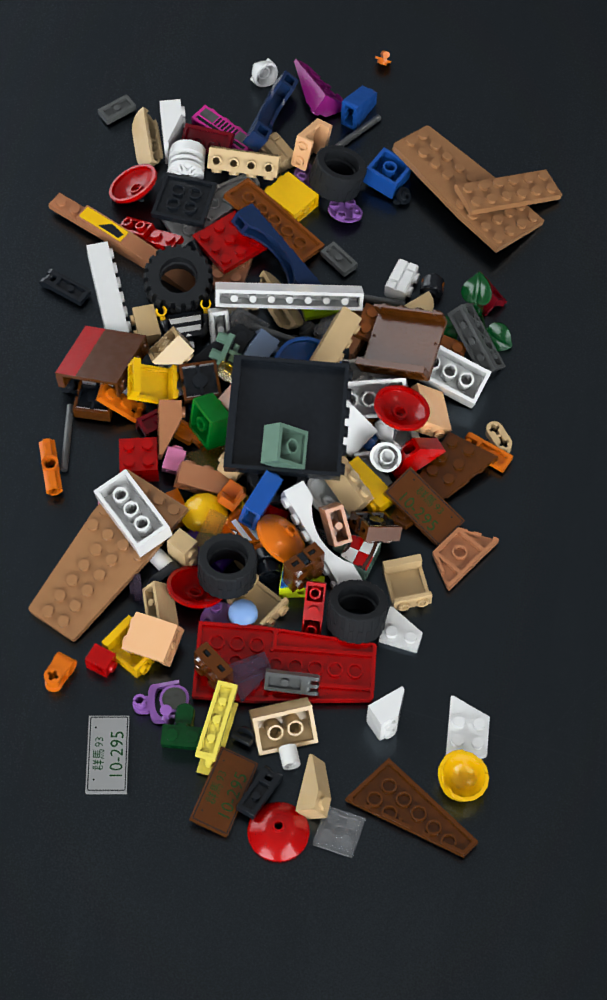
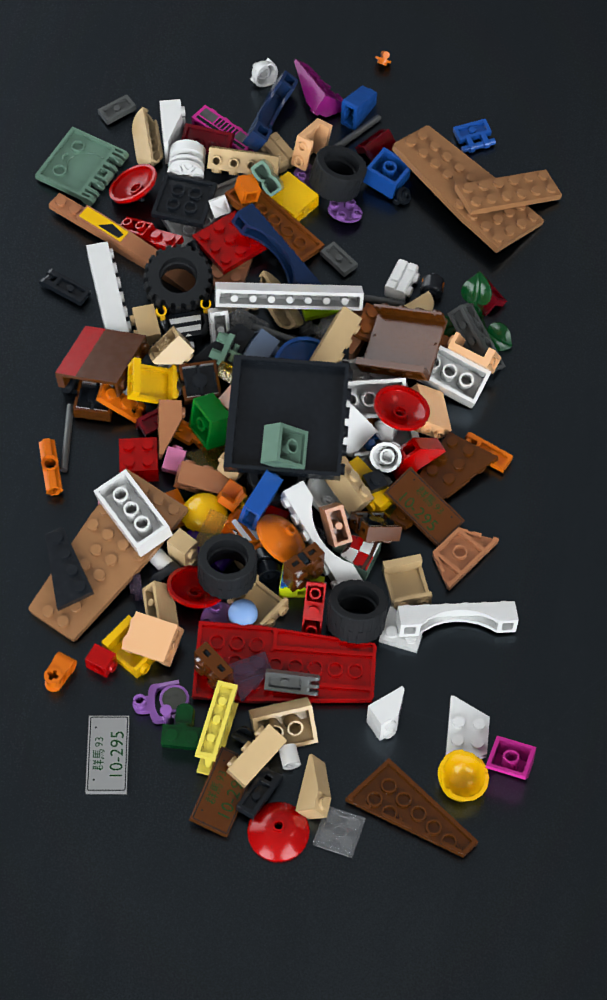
tan beam [485,421,512,453] -> none
none -> sand green hinge [35,126,129,206]
none -> black wing [45,526,94,611]
none -> white tile [208,194,231,218]
none -> tan brick [226,724,287,788]
none -> orange brick [234,174,261,204]
none -> sand green brick [251,158,284,197]
none -> dark red panel [355,129,396,163]
none -> black plate [362,469,388,494]
none -> white arch [396,601,519,637]
none -> light nougat panel [447,332,501,374]
none -> blue plate [453,119,496,153]
none -> dark pink slope [485,736,536,780]

